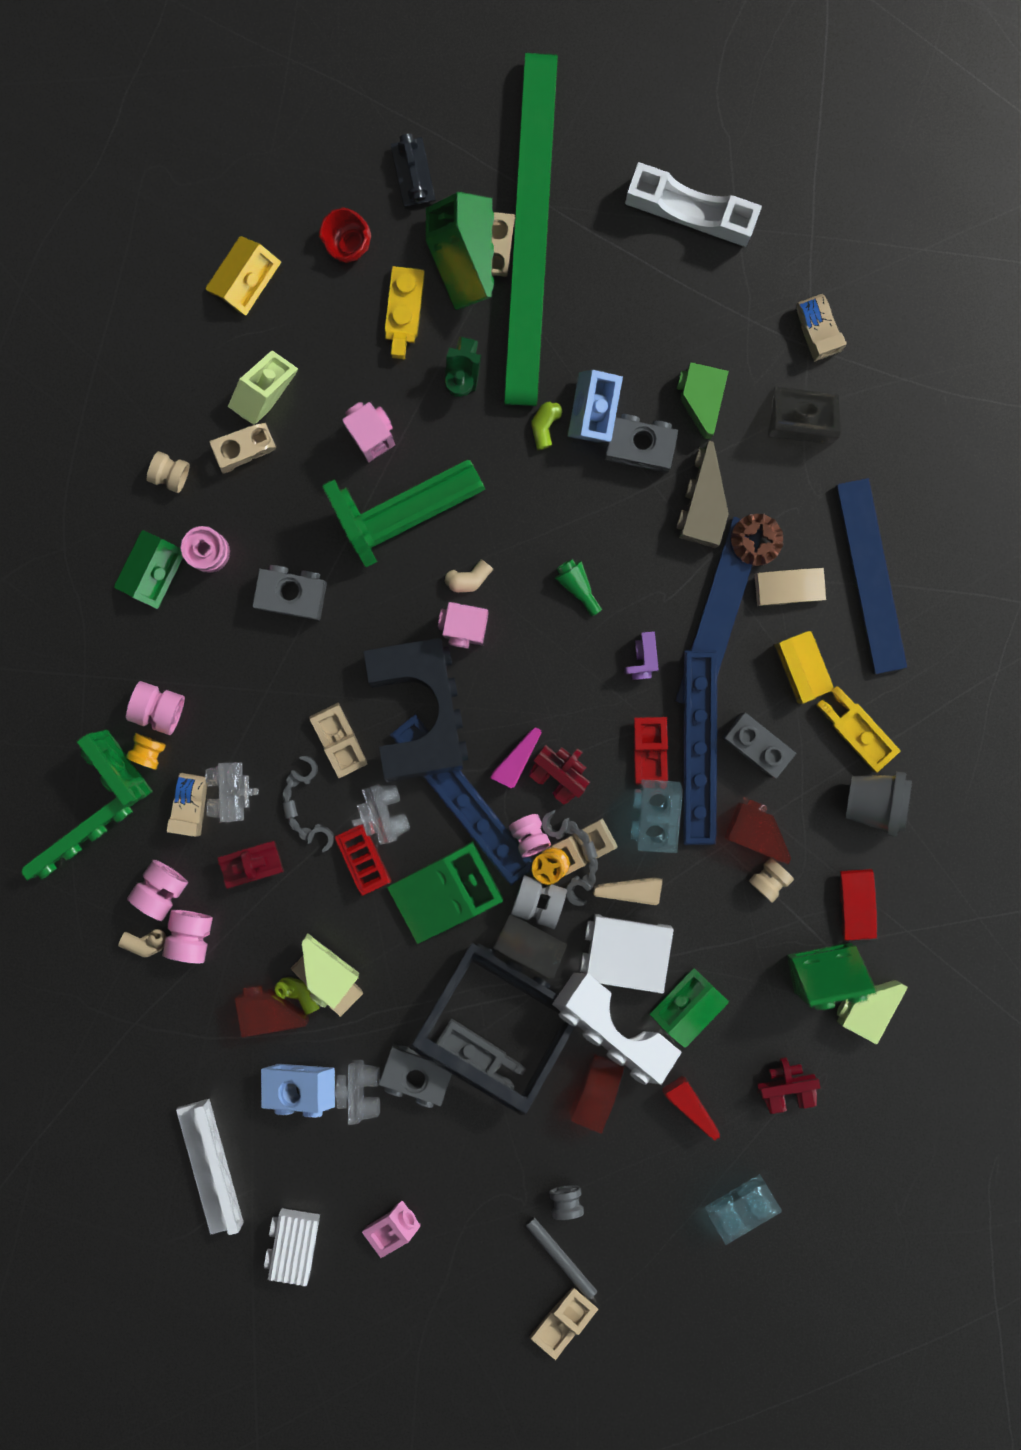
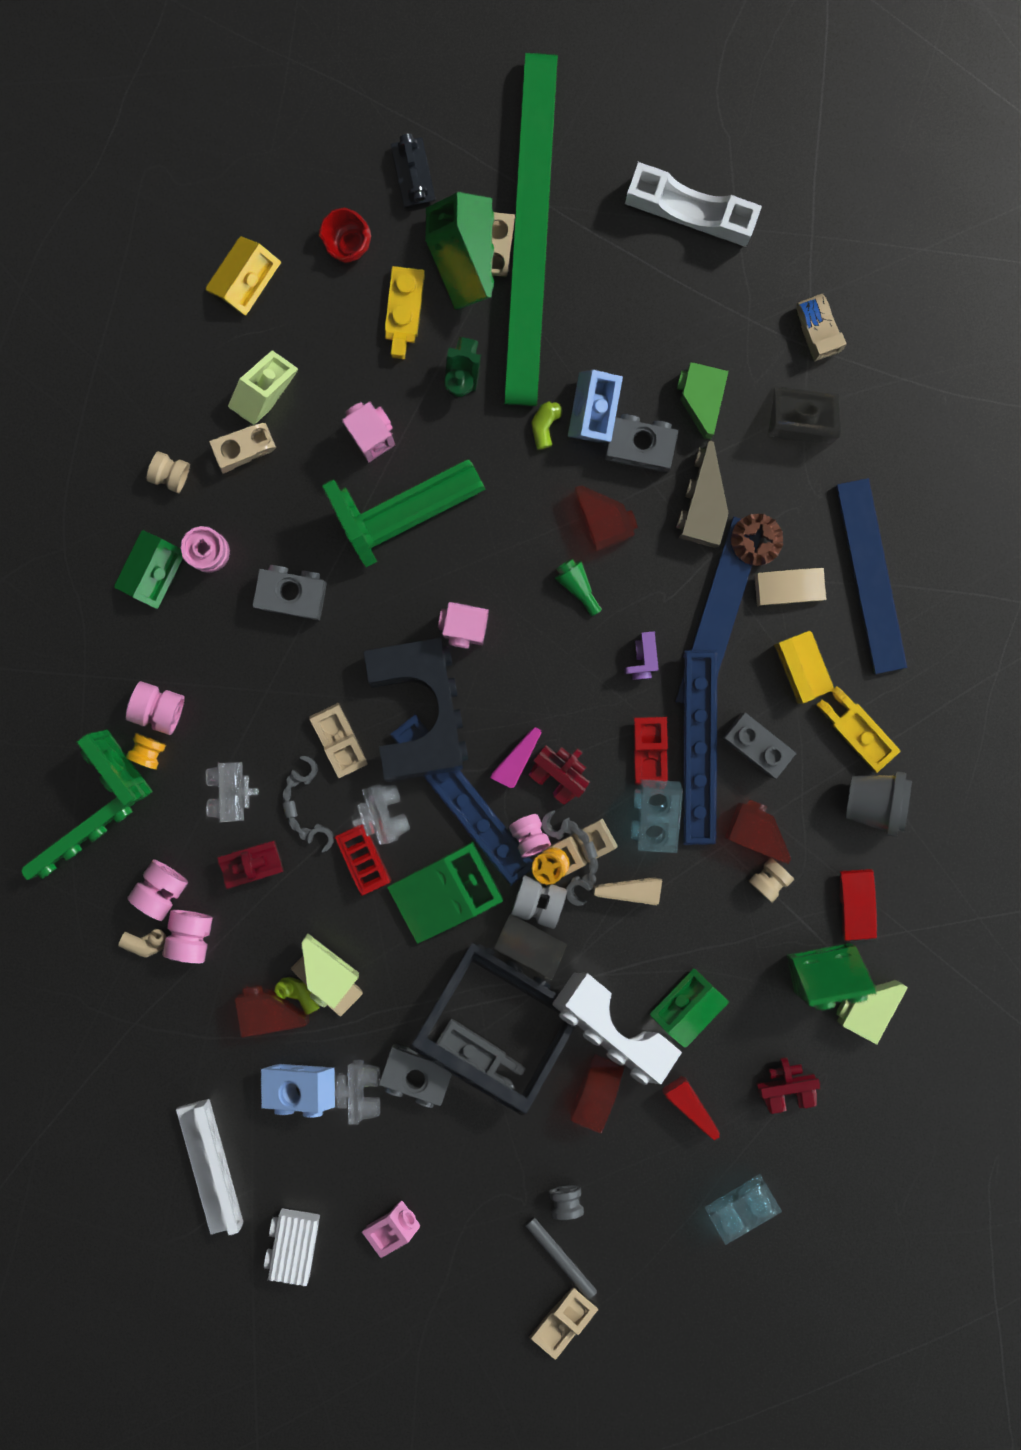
tan leg [167,773,207,837] -> none
tan arm [445,559,493,593] -> none
white panel [580,914,674,994] -> none
none -> clear red slope [575,485,638,551]

